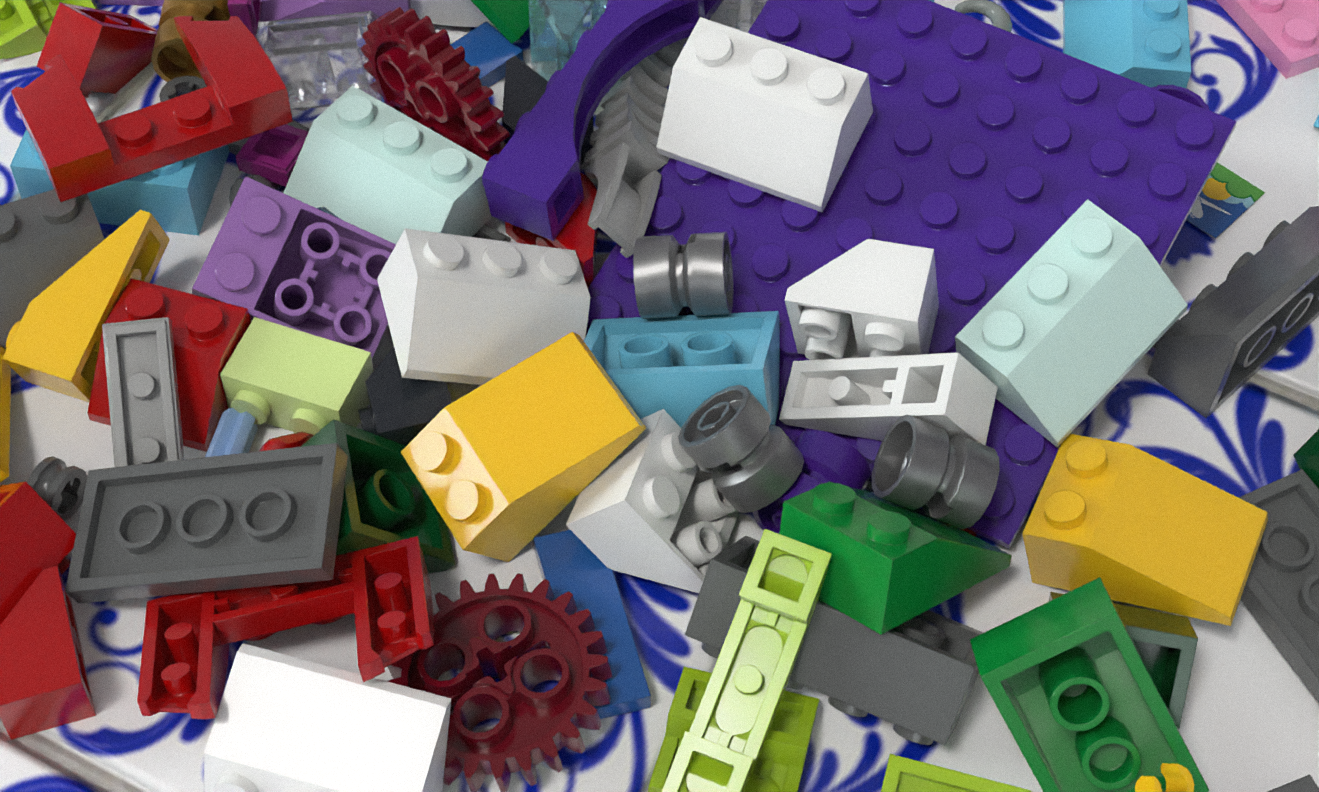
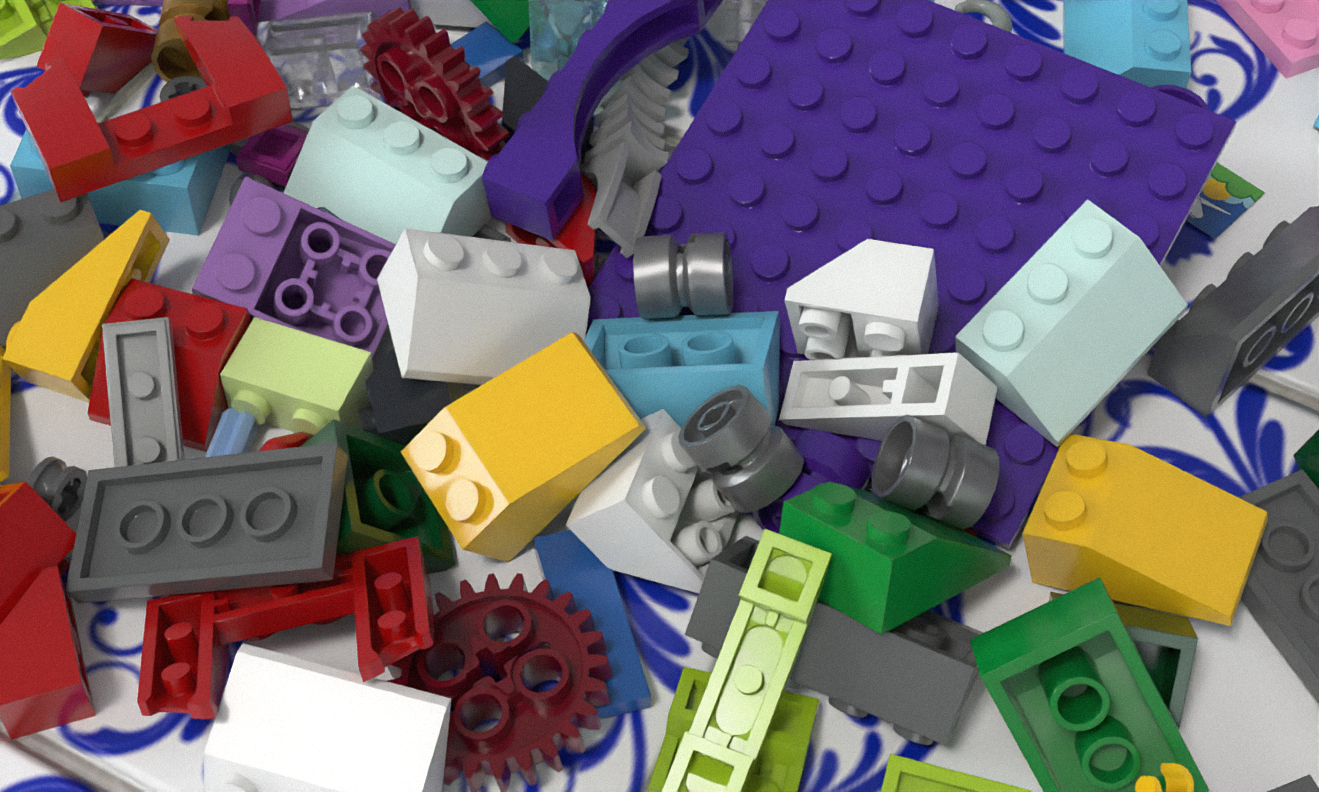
white slope [656,17,873,212] -> none

